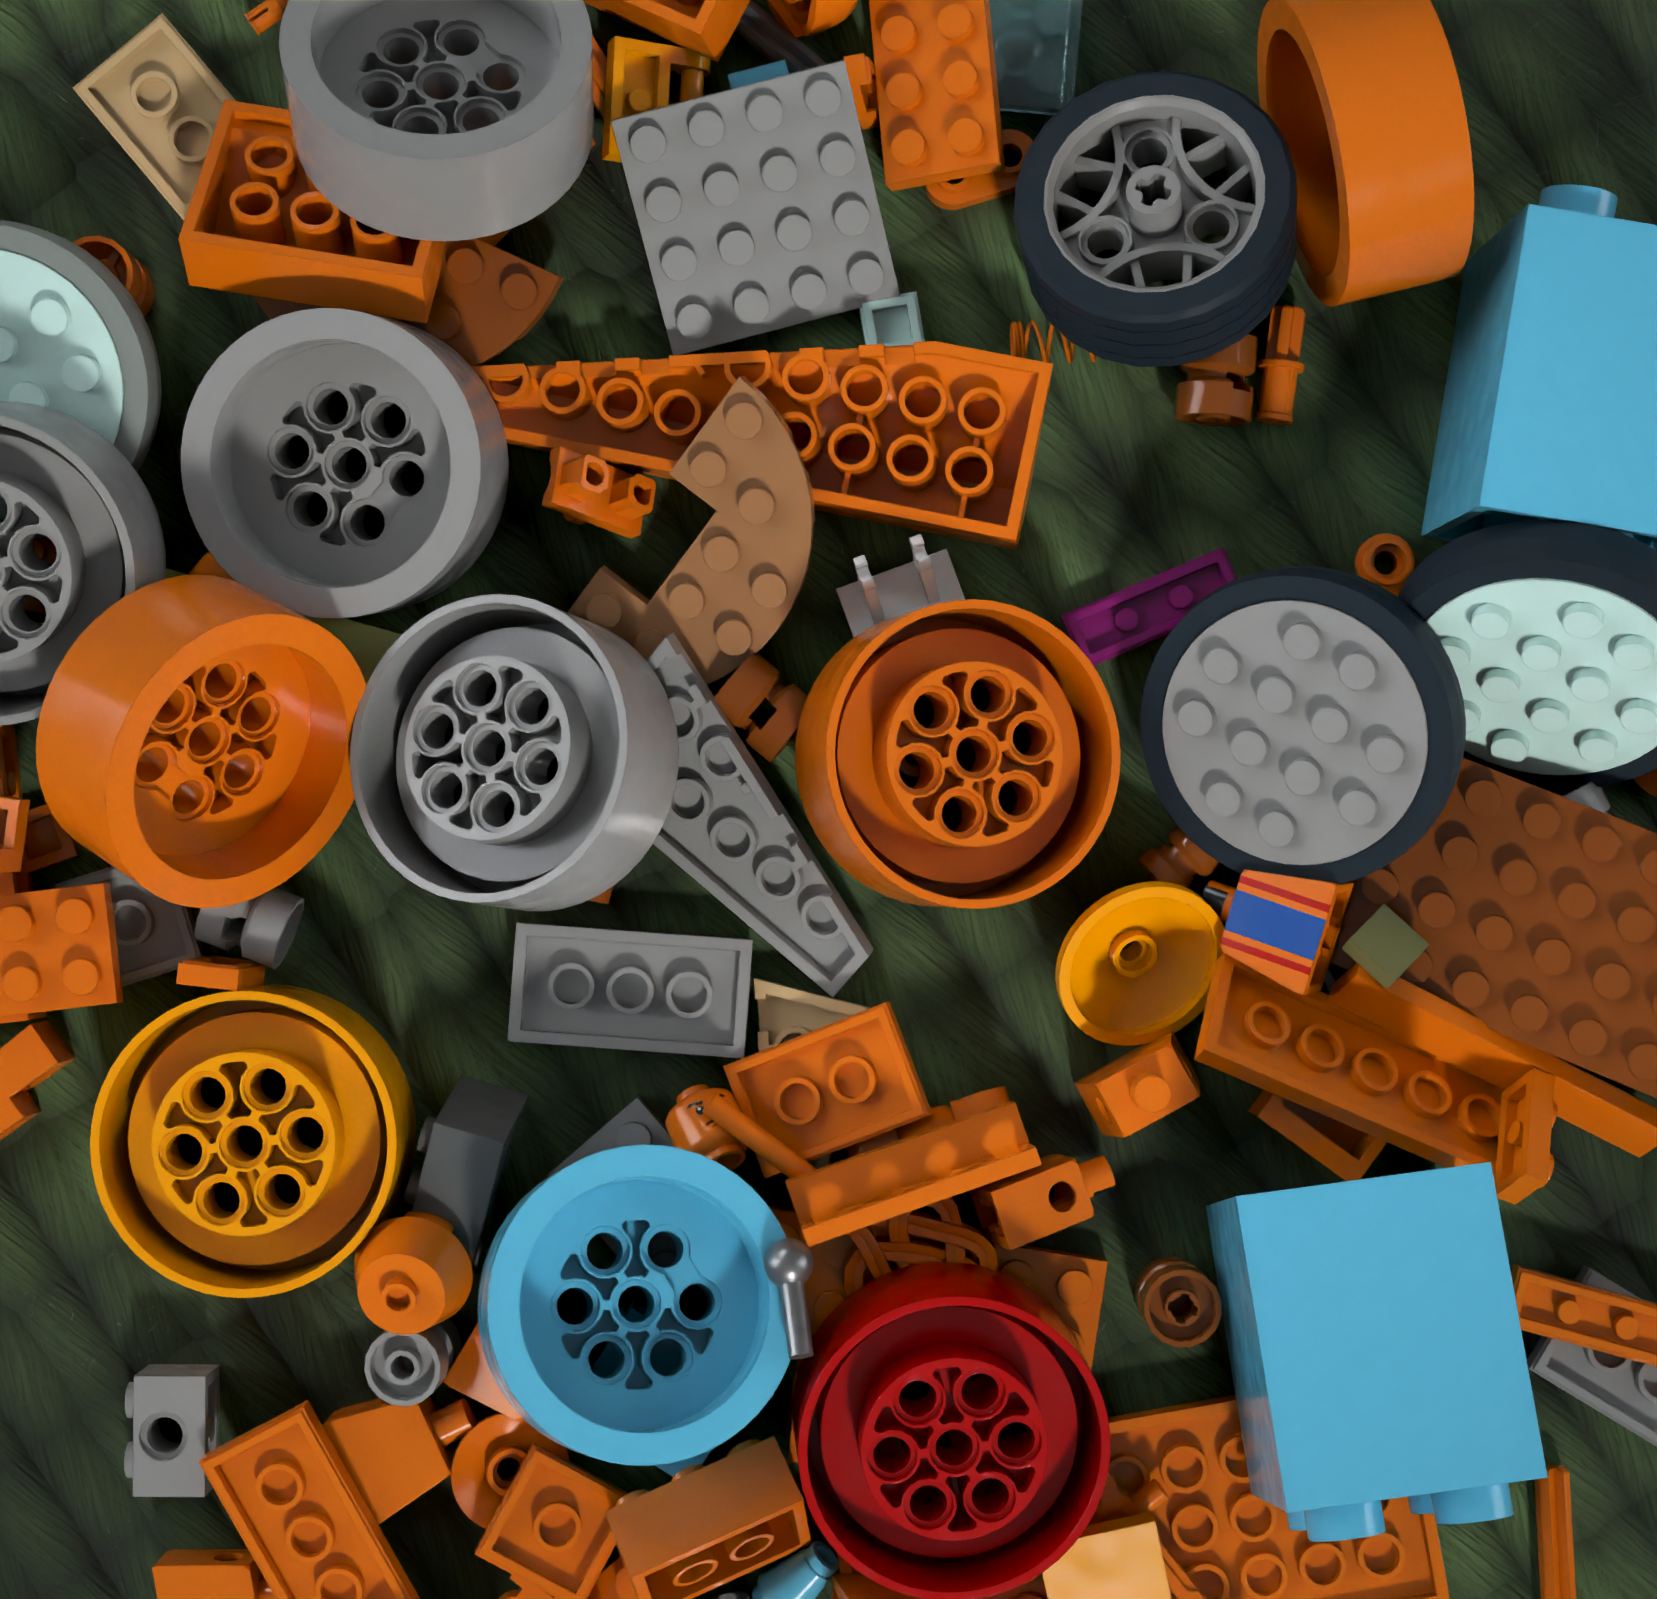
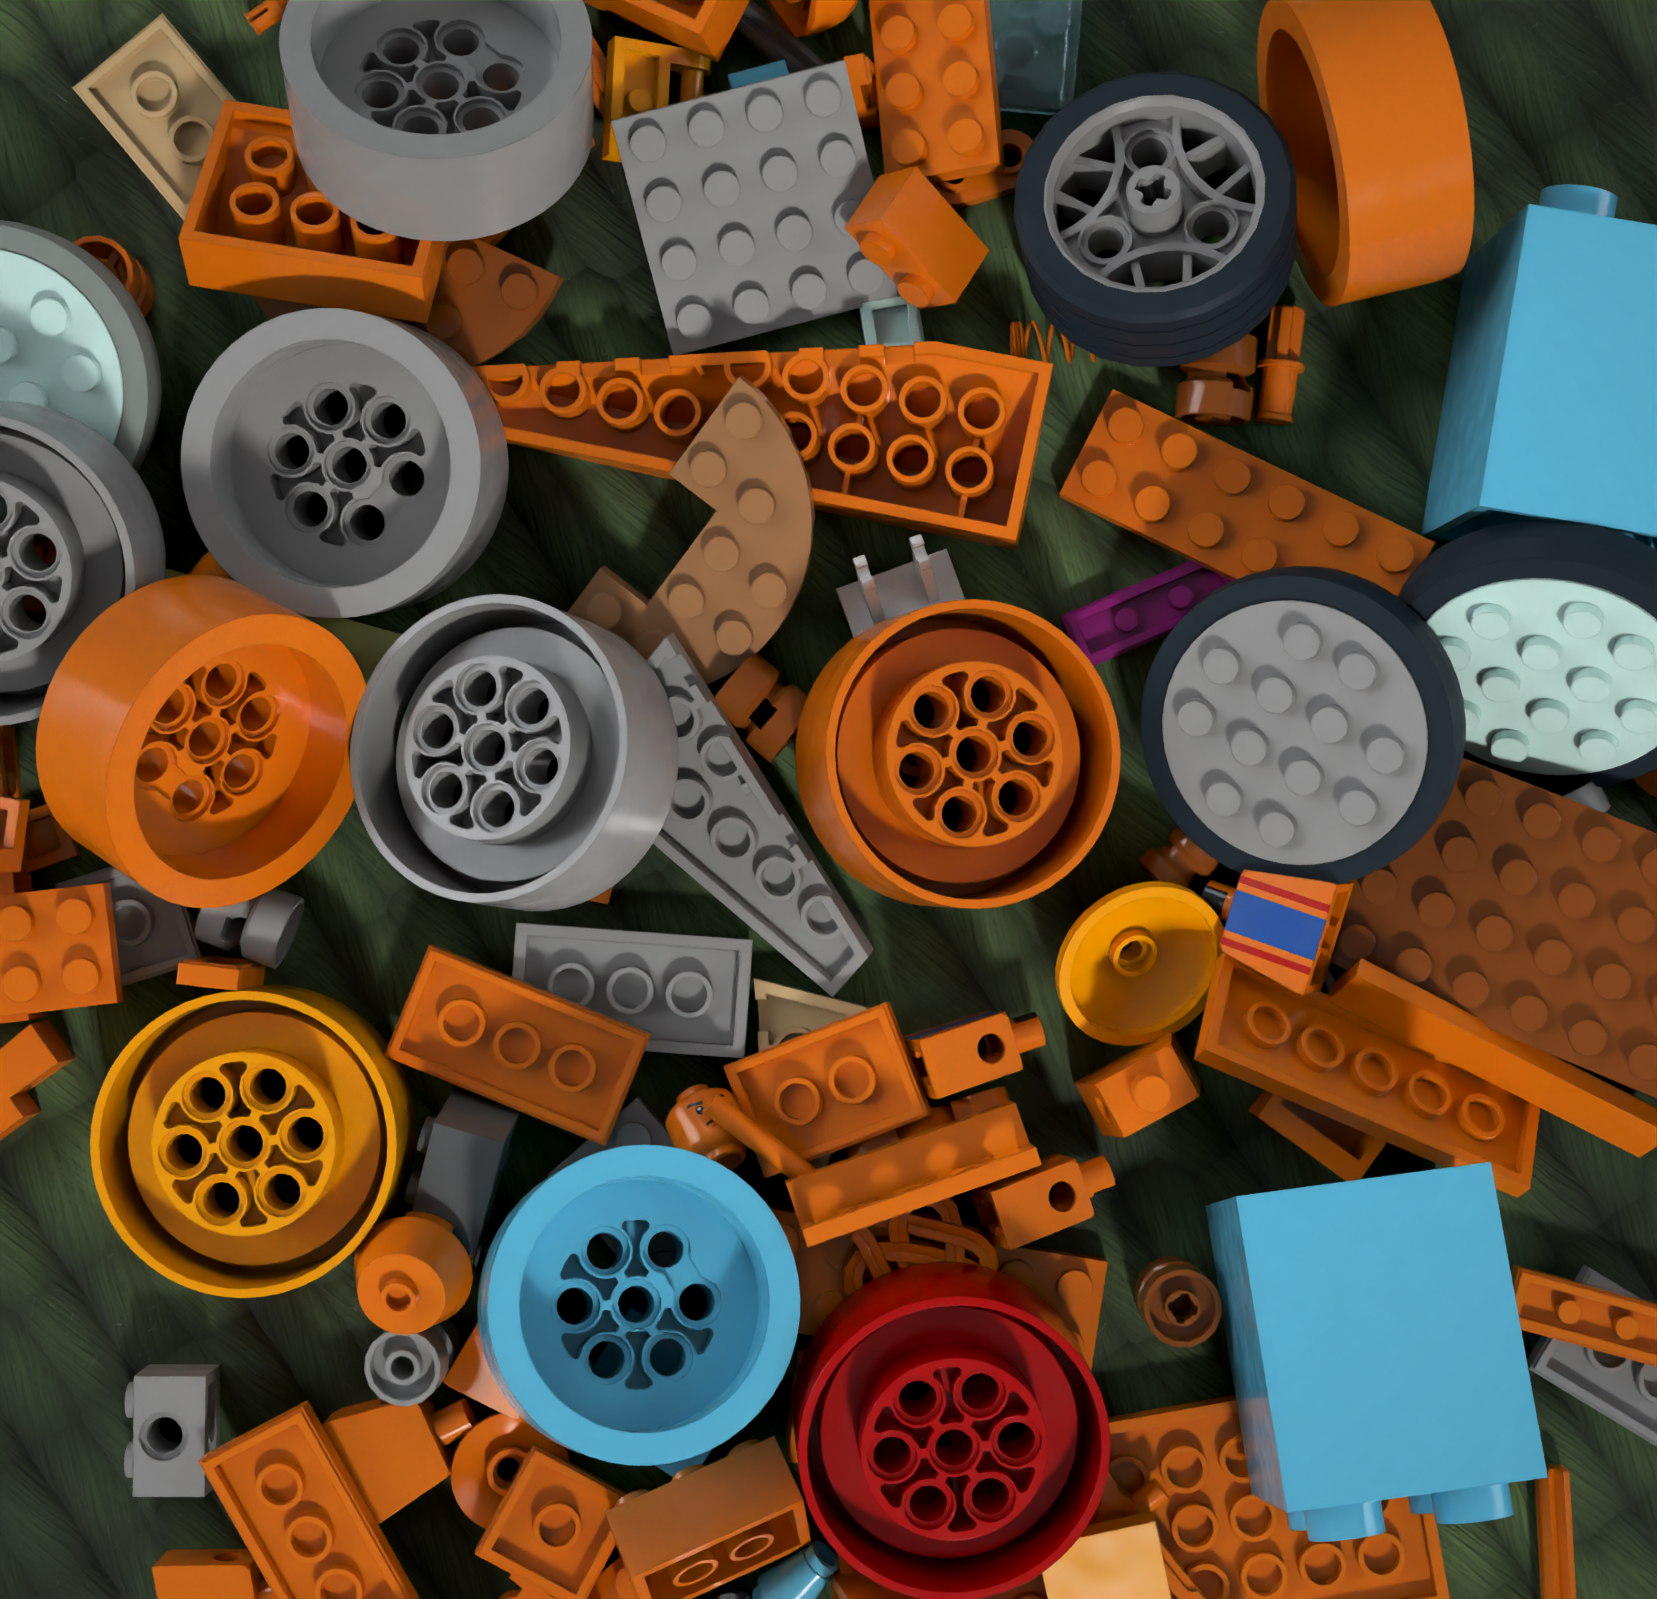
orange hips [542,446,656,539] -> none
flat silver bar [764,1238,814,1359] -> none
olive tile [1342,904,1430,989] -> none
orange plate [1495,1068,1558,1205] -> none
none -> orange tile [384,944,652,1146]
none -> orange brick [844,166,990,310]
none -> orange torso [903,1010,1046,1099]
none -> orange plate [1059,389,1435,597]

